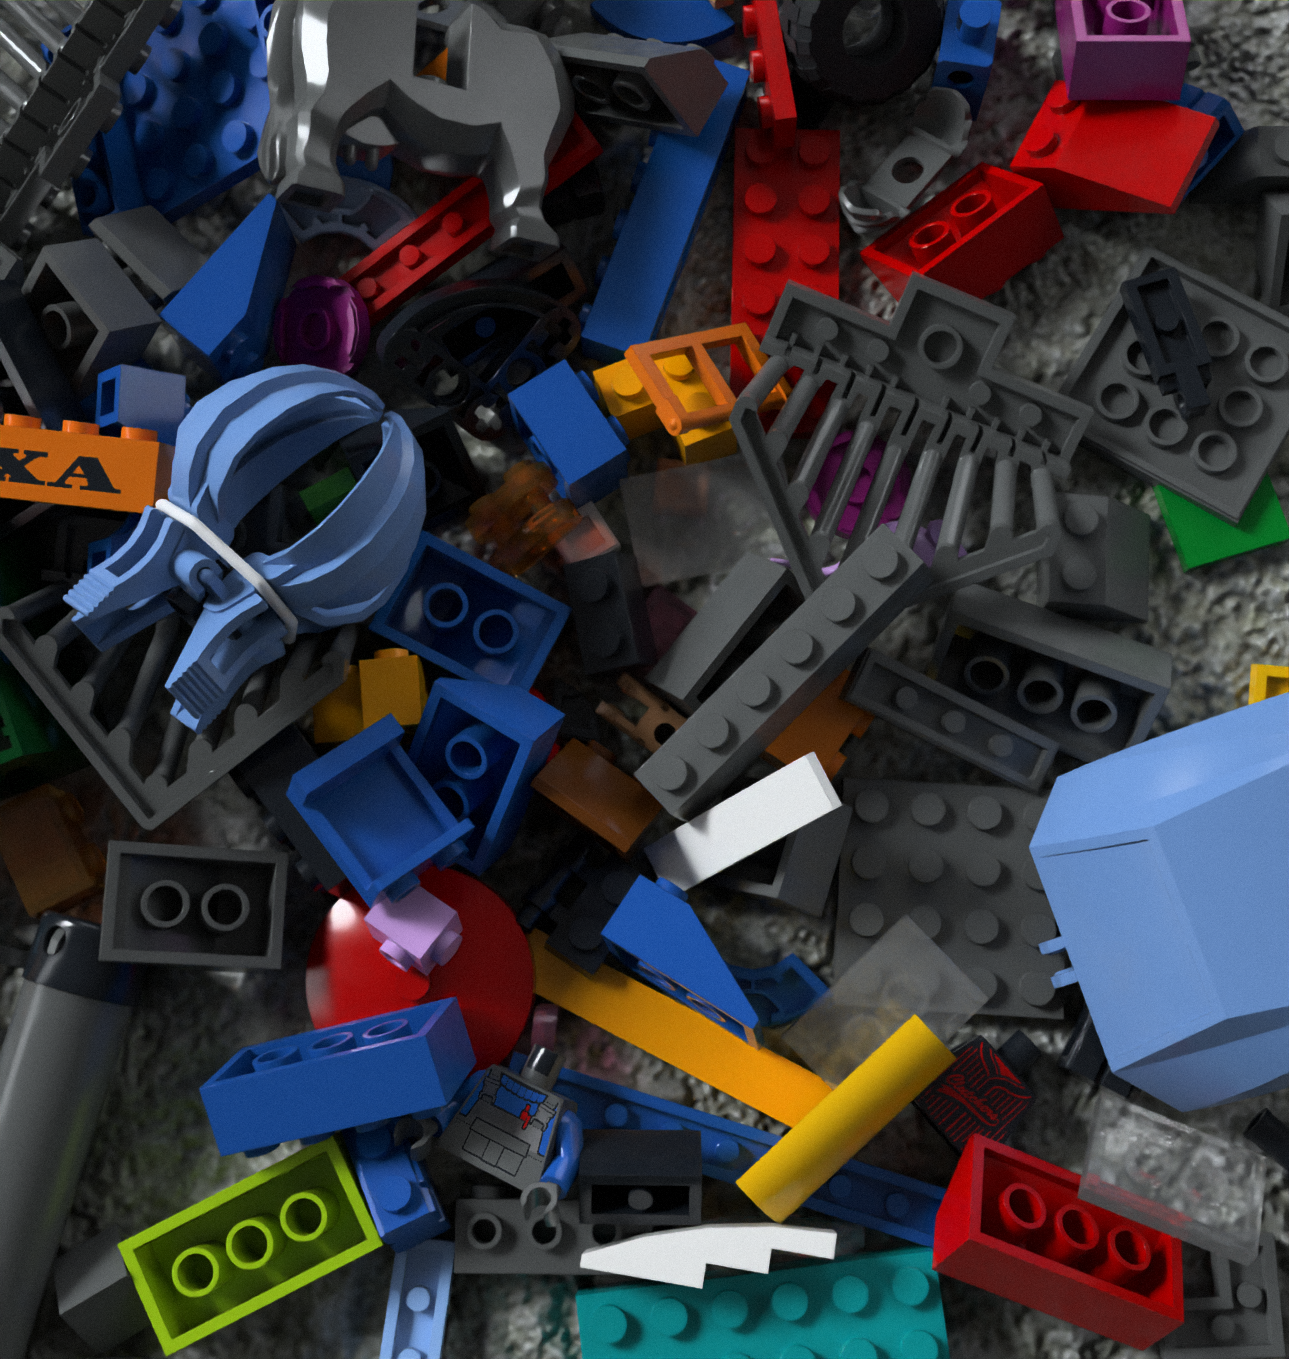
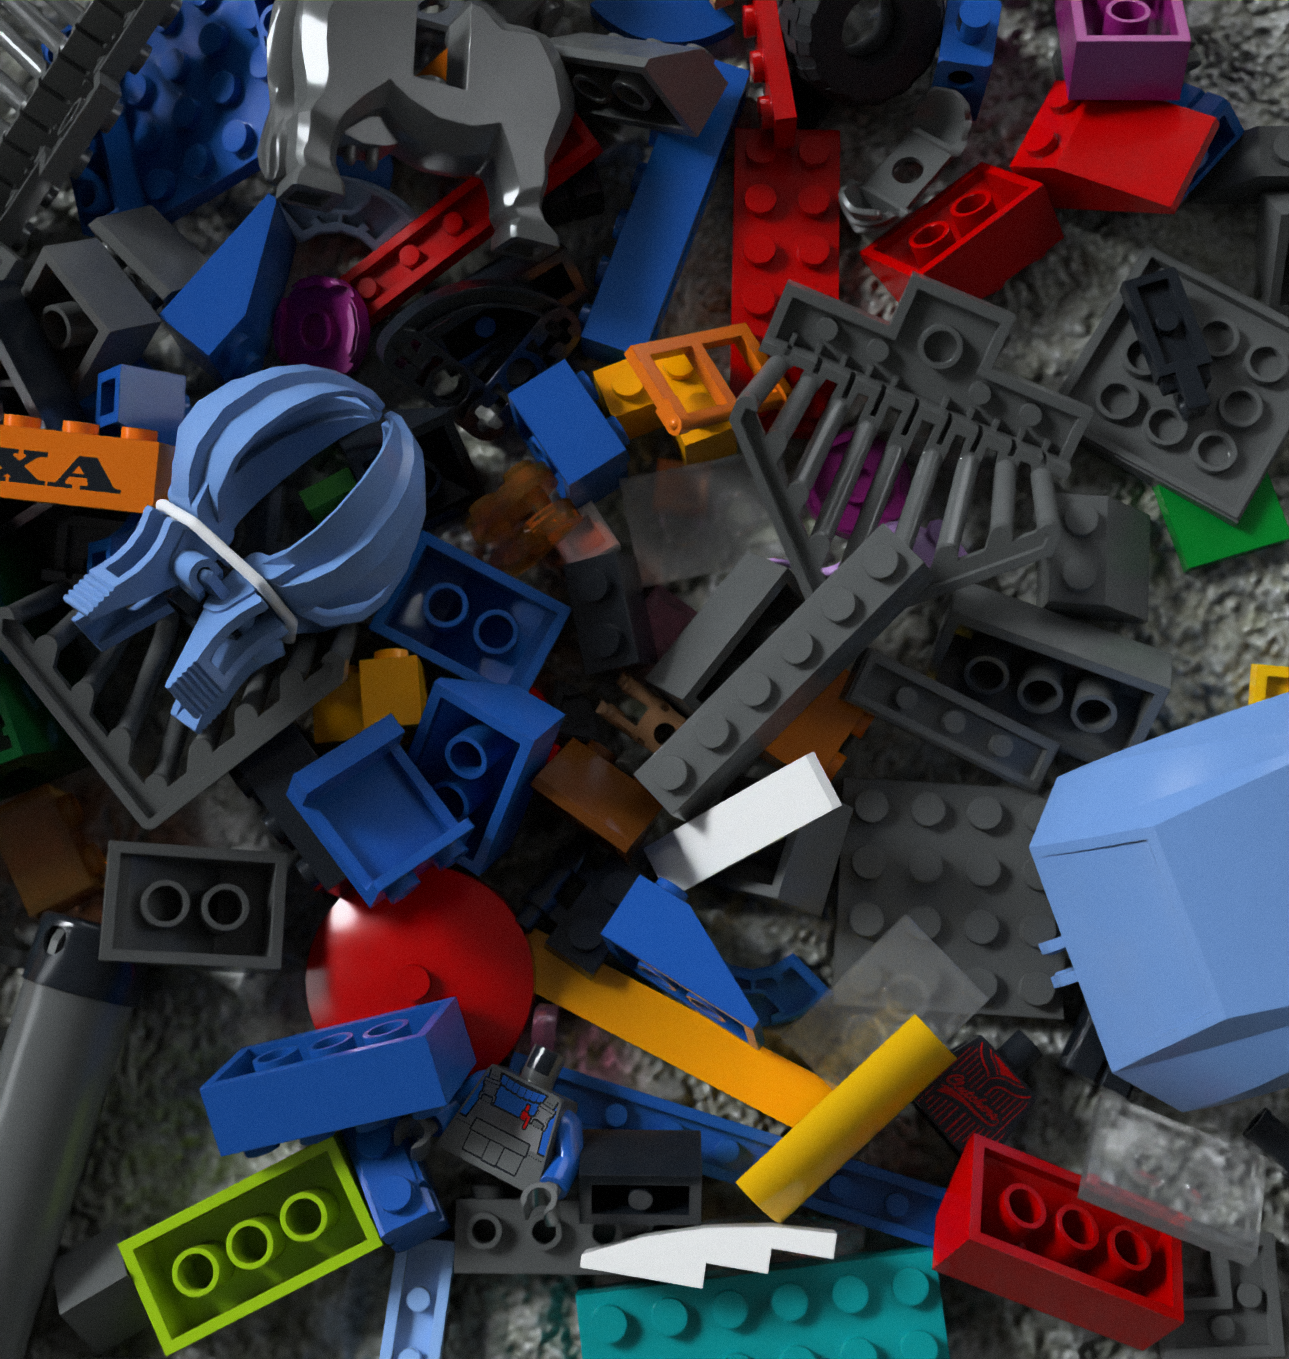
lavender brick [364,886,463,976] -> none

